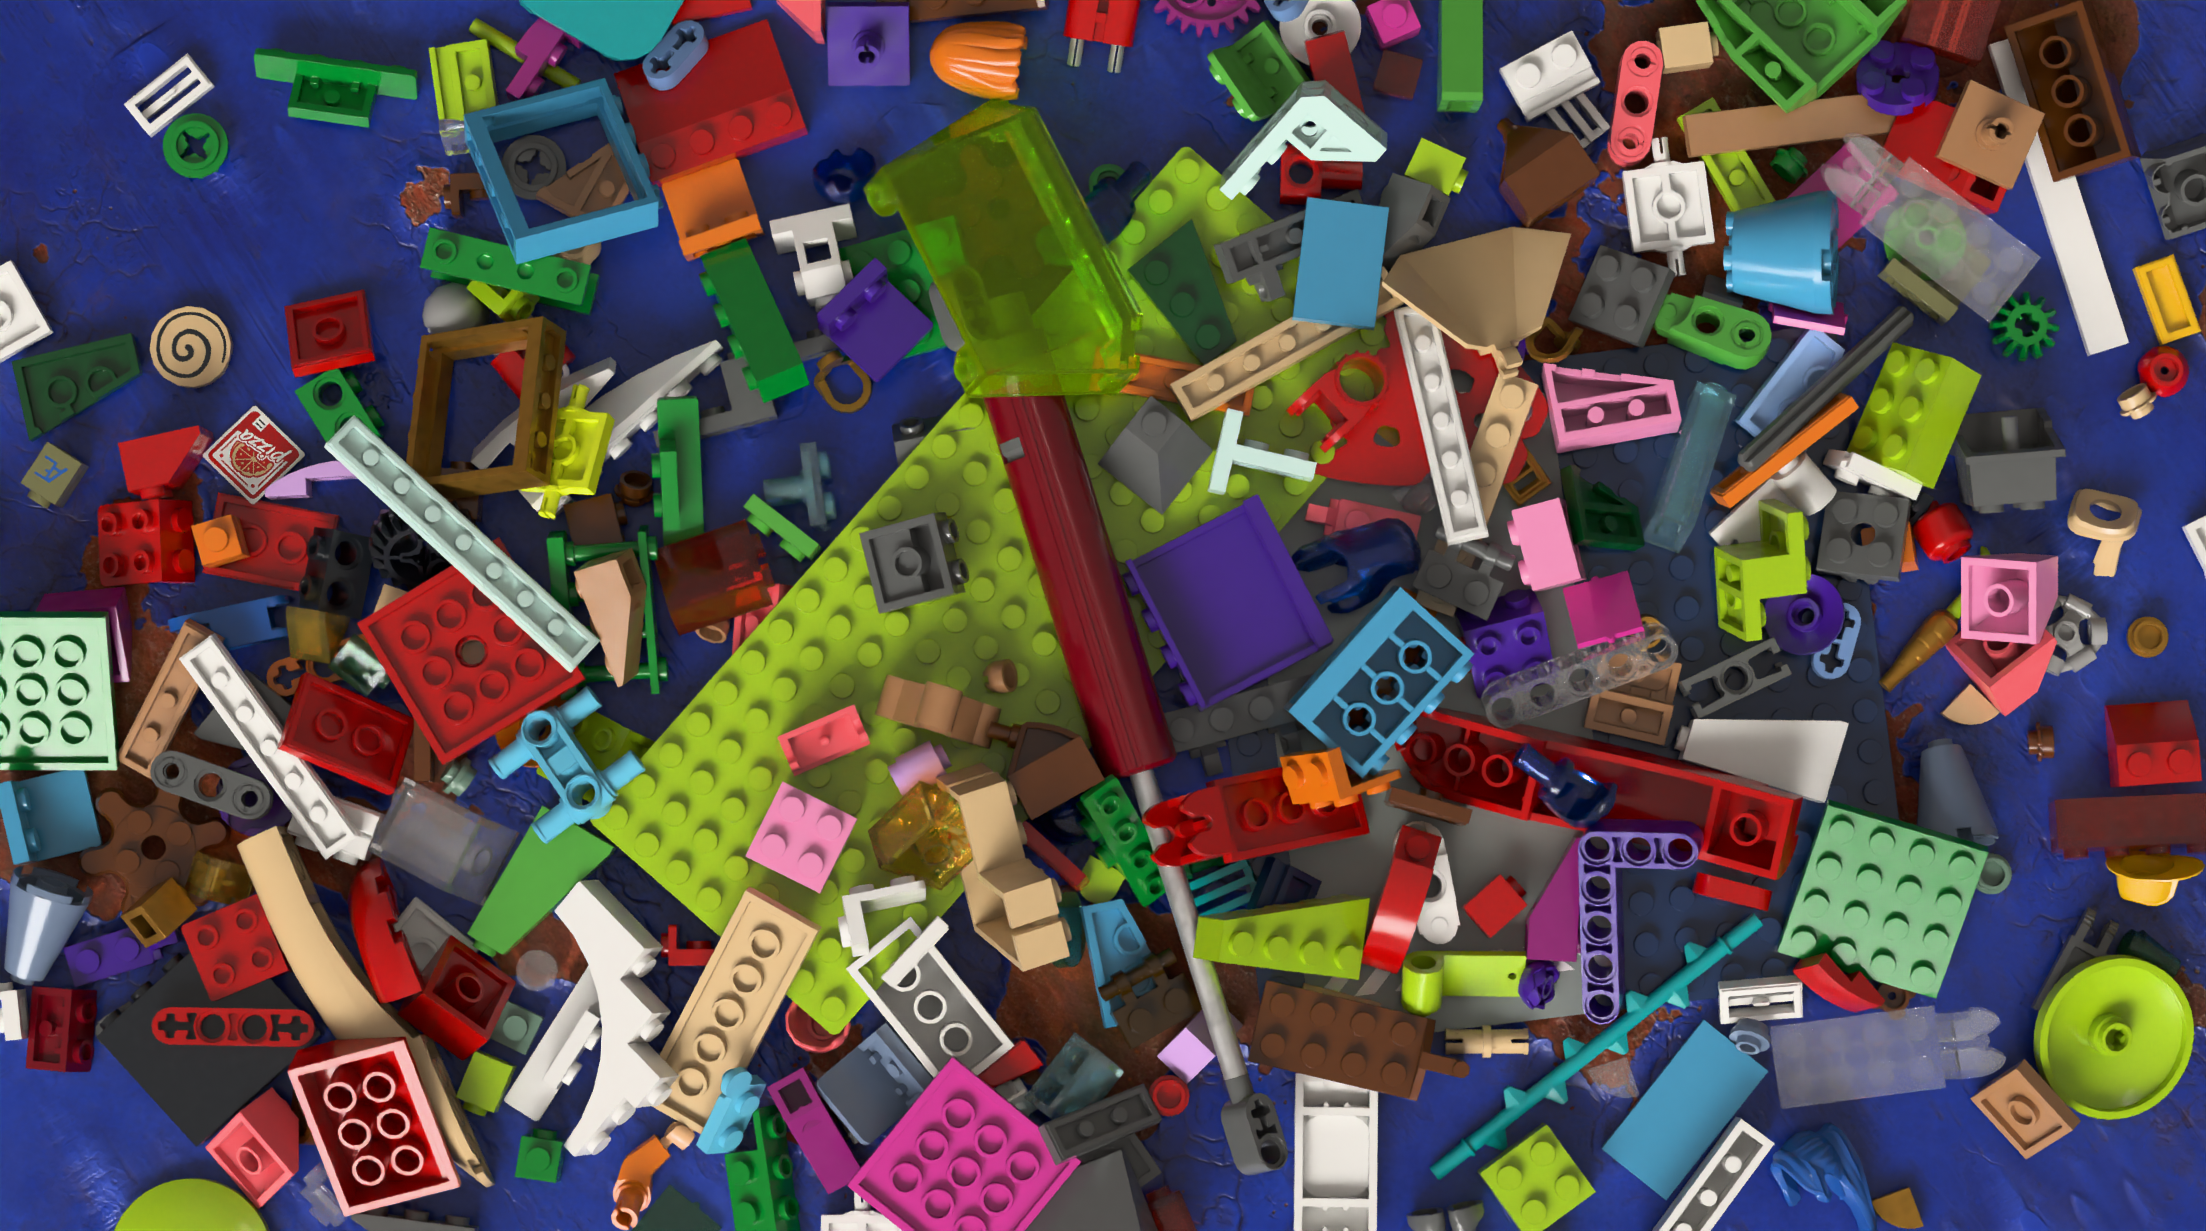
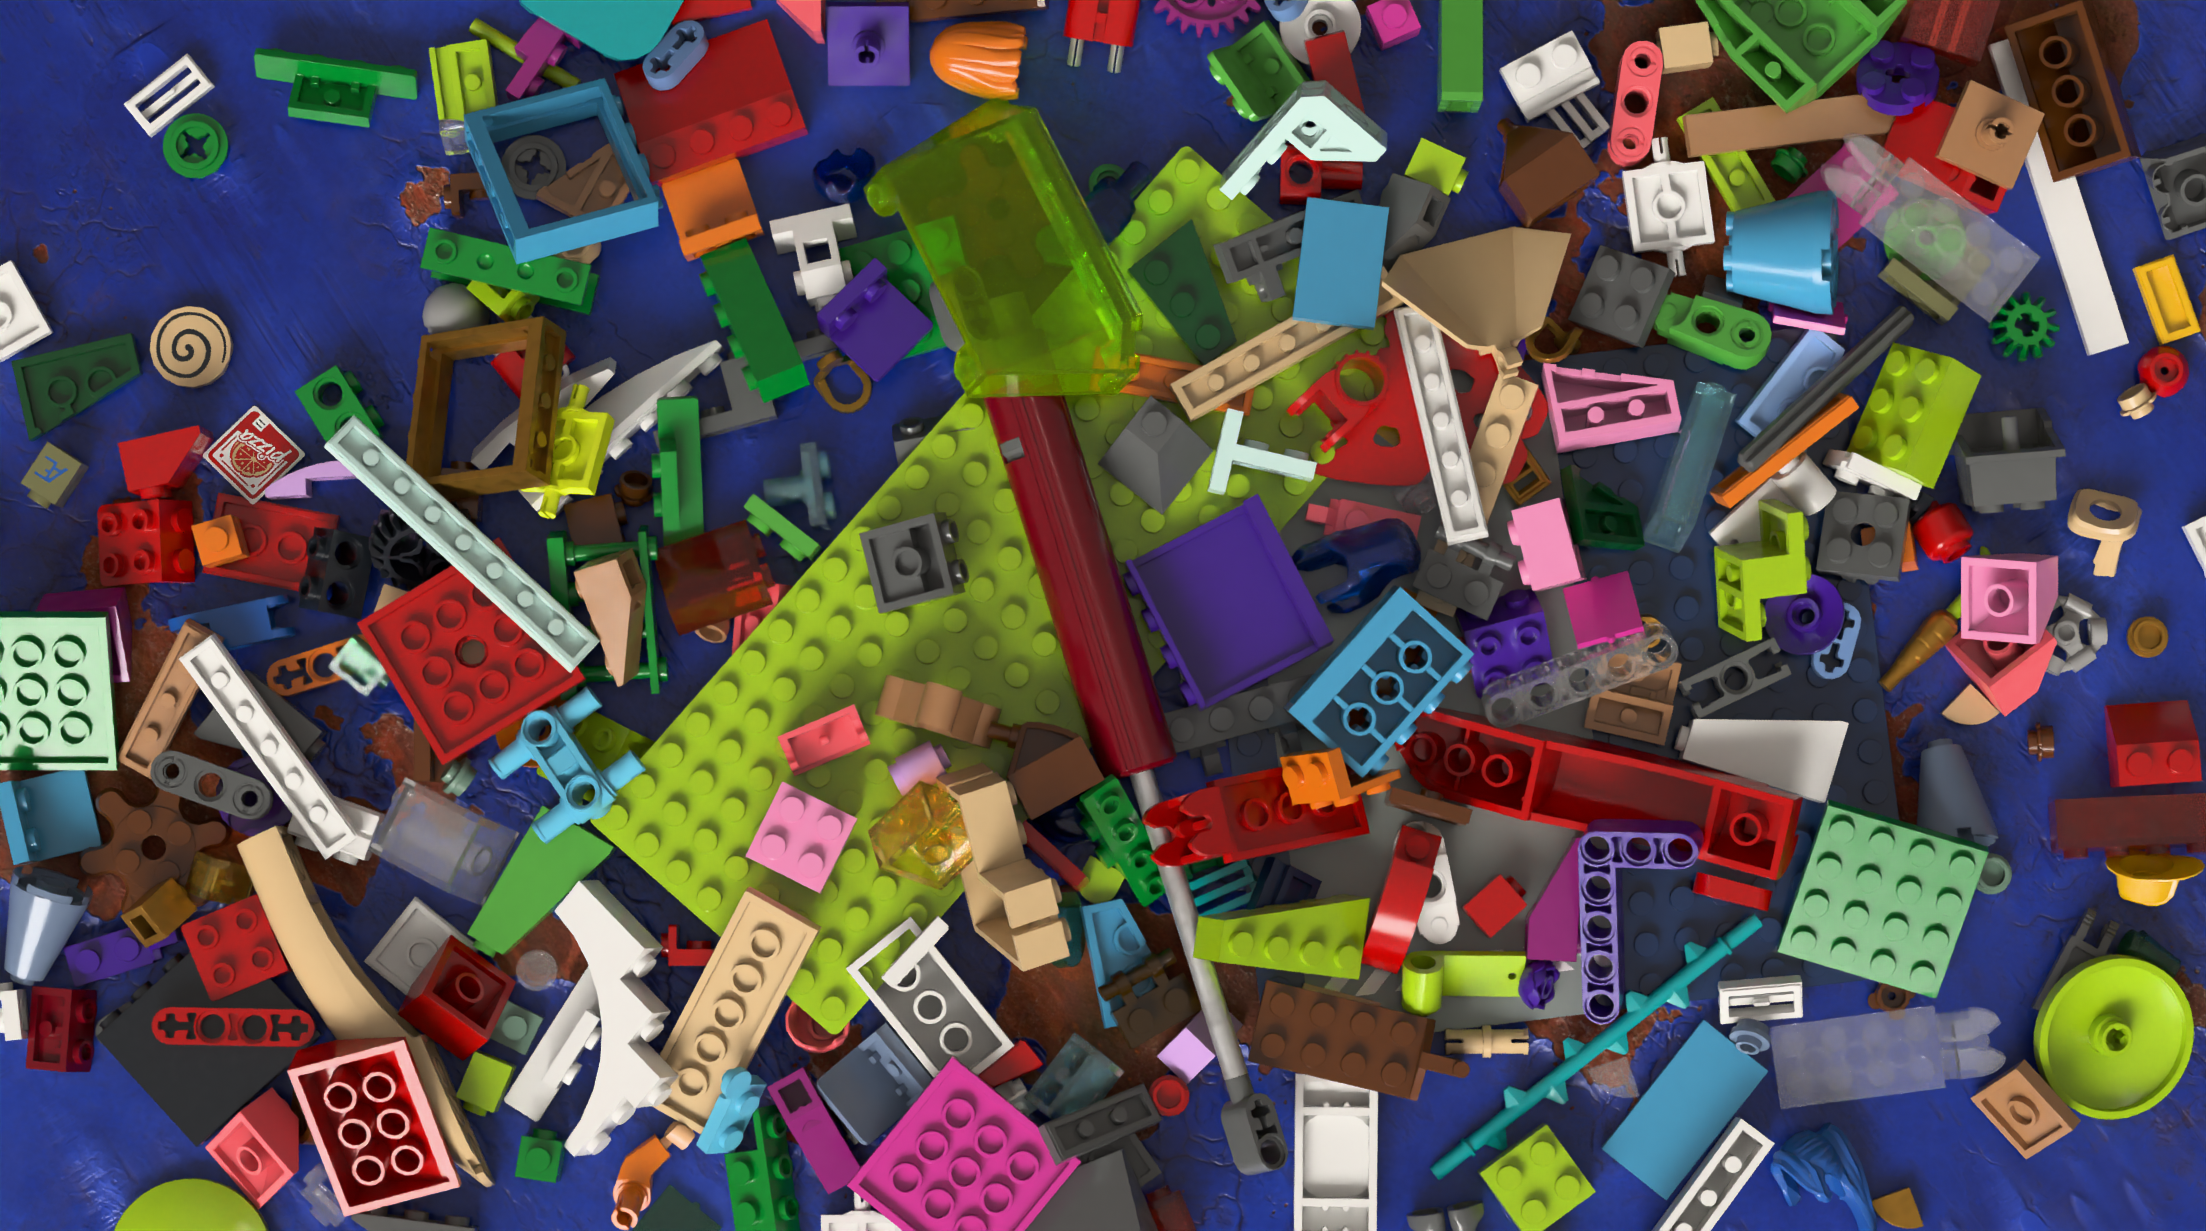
red tile [277,672,414,795] -> none
red tile [284,289,375,378] -> none
clear yellow slope [286,606,350,664] -> none
red brick [347,855,424,1003] -> none
white bracket [837,876,926,957] -> none
medium nougat hinge [983,659,1018,693] -> none
clear red plate [1373,49,1423,101] -> none
clear blue piece [1512,743,1618,828] -> none
red slope [1792,953,1885,1012] -> none

